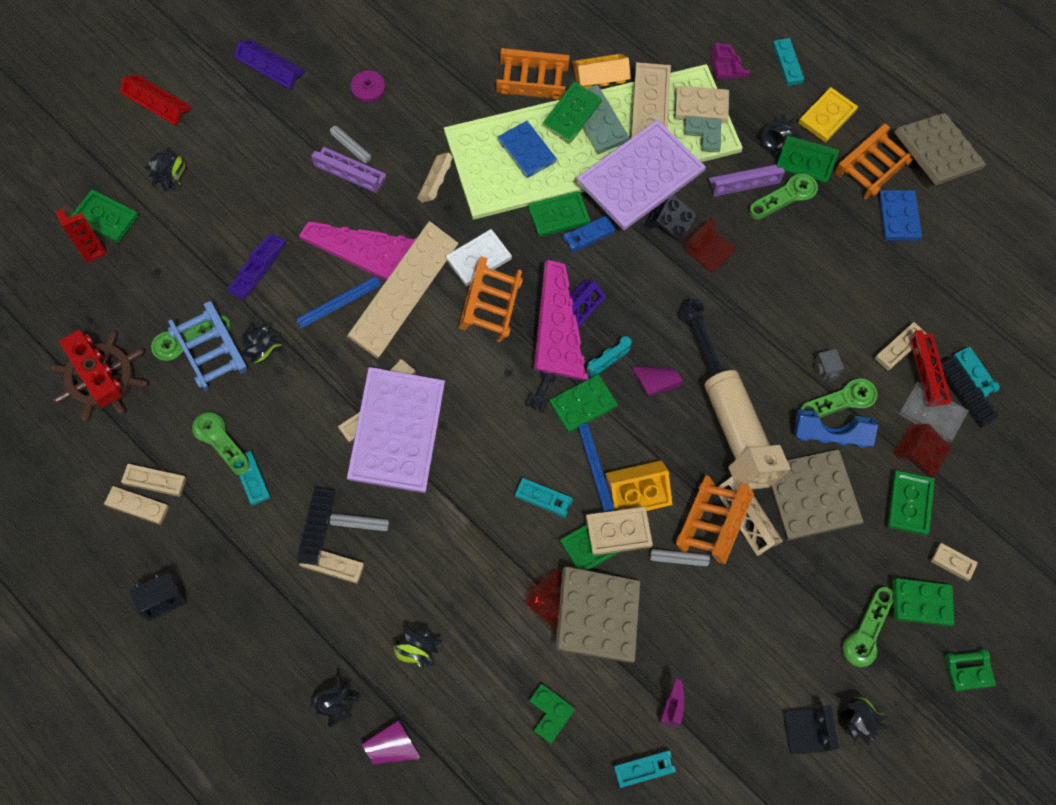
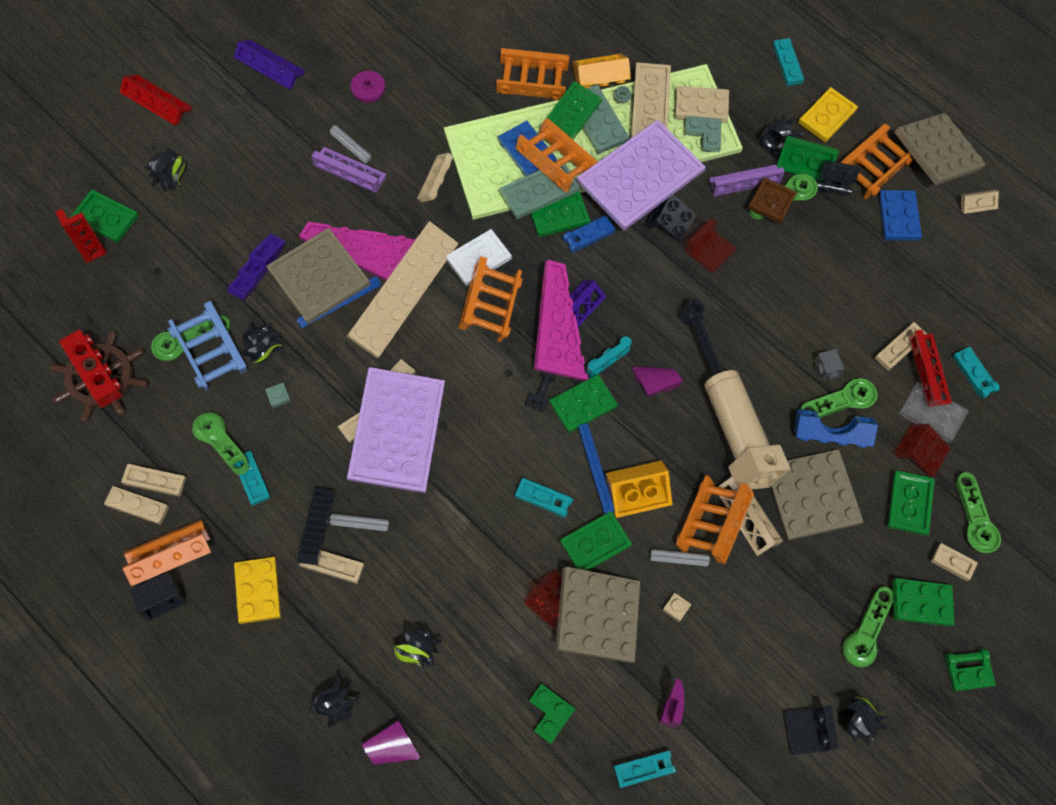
tan plate [586,507,653,556] -> none
magenta slope [710,43,750,79] -> none
black gear [935,356,998,428] -> none
none -> orange fence [122,519,211,586]
none -> yellow plate [234,557,281,624]
none -> sand green plate [265,383,291,408]
none -> dark tan plate [266,228,371,324]
none -> sand green plate [500,164,580,220]
none -> orange fence [515,118,598,193]
none -> sand green plate [614,86,632,103]
none -> tan plate [663,593,691,622]
none -> reddish brown plate [748,177,797,224]
none -> black plate [817,160,860,195]
none -> bright green beam [956,472,1001,553]
none -> tan plate [961,190,999,214]

